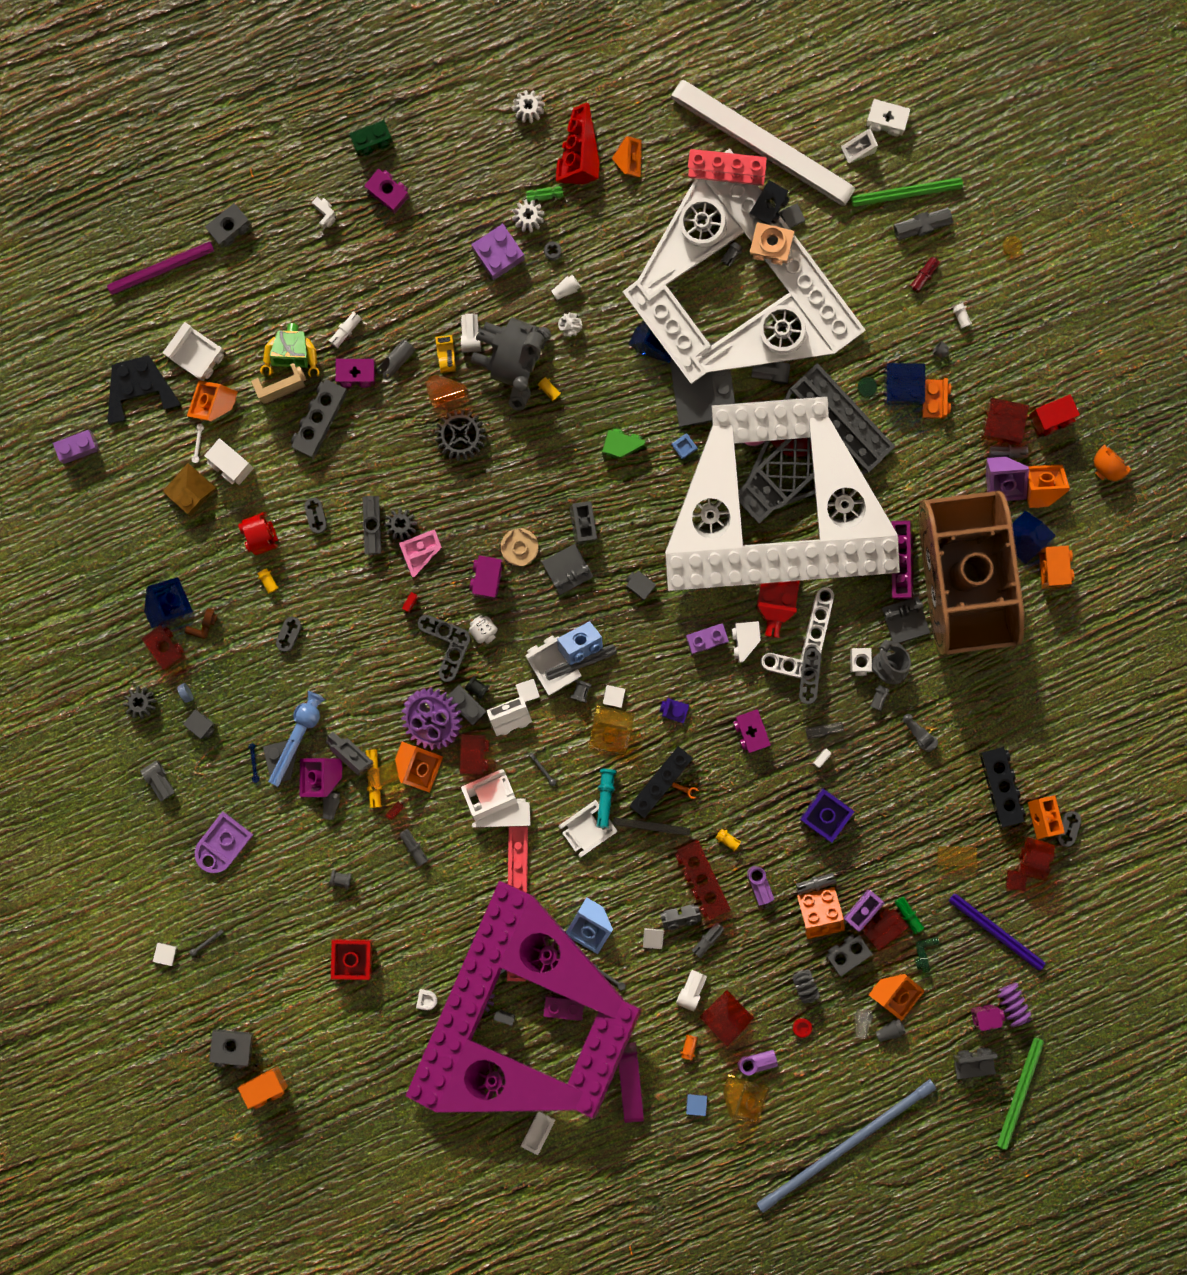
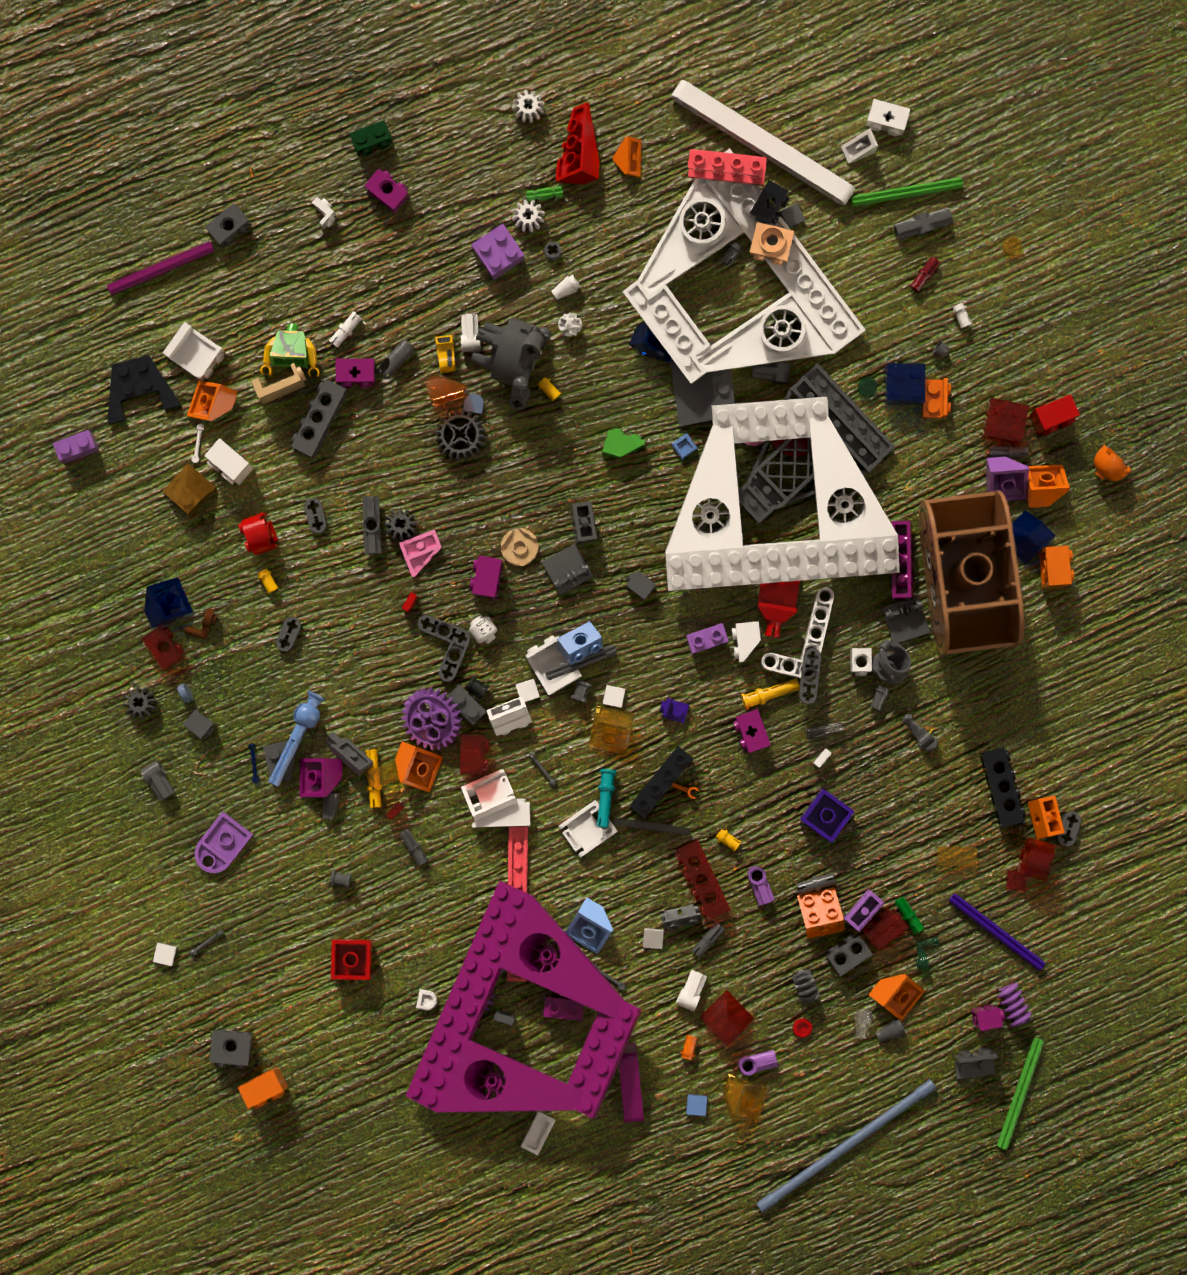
none -> sand blue tile [464,394,484,414]
none -> yellow pin [741,678,800,711]

